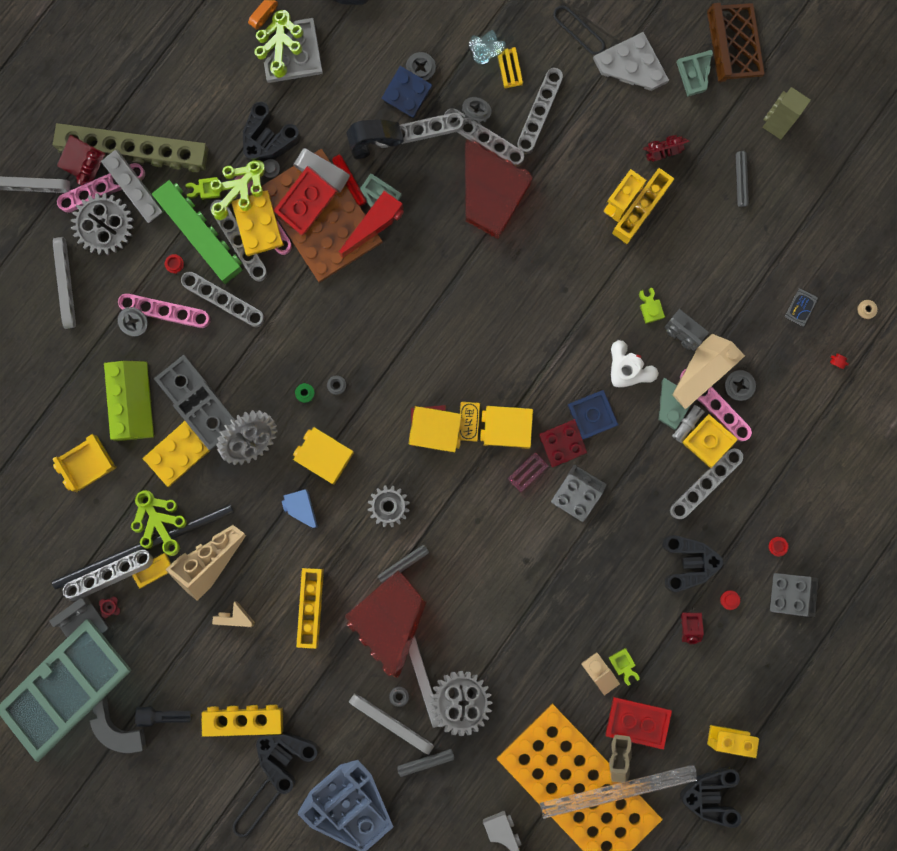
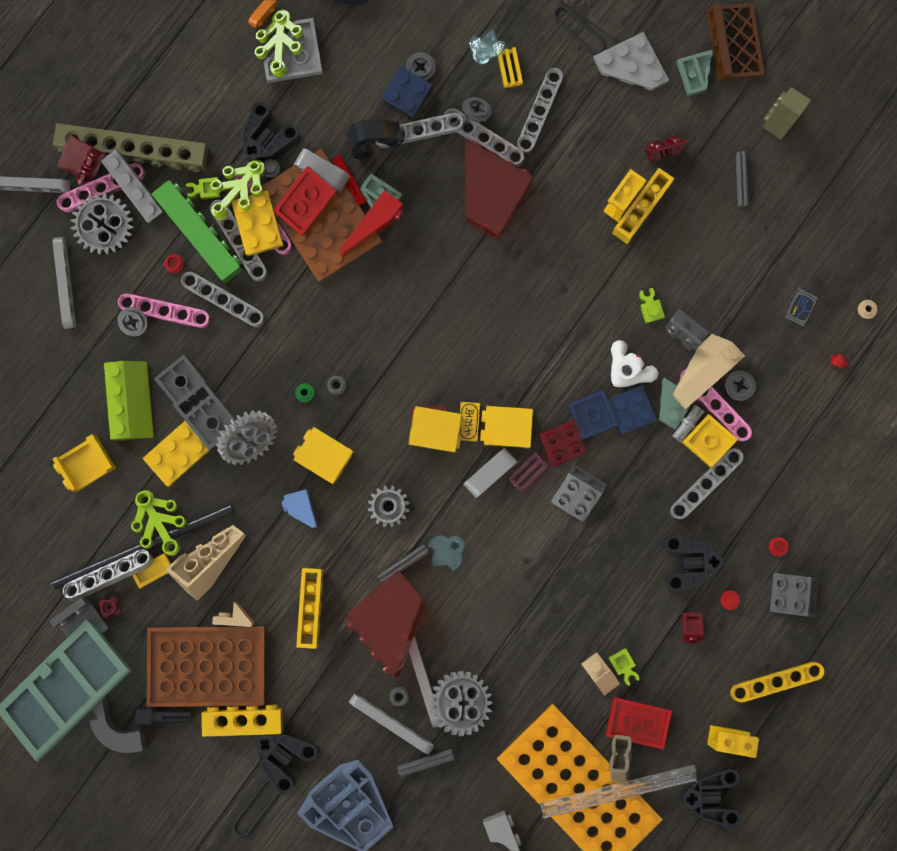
none -> dark orange plate [146,626,265,707]
none -> clear light blue plate [428,535,464,571]
none -> light grey beam [463,448,517,498]
none -> dark blue plate [607,385,657,435]
none -> yellow beam [730,662,824,702]

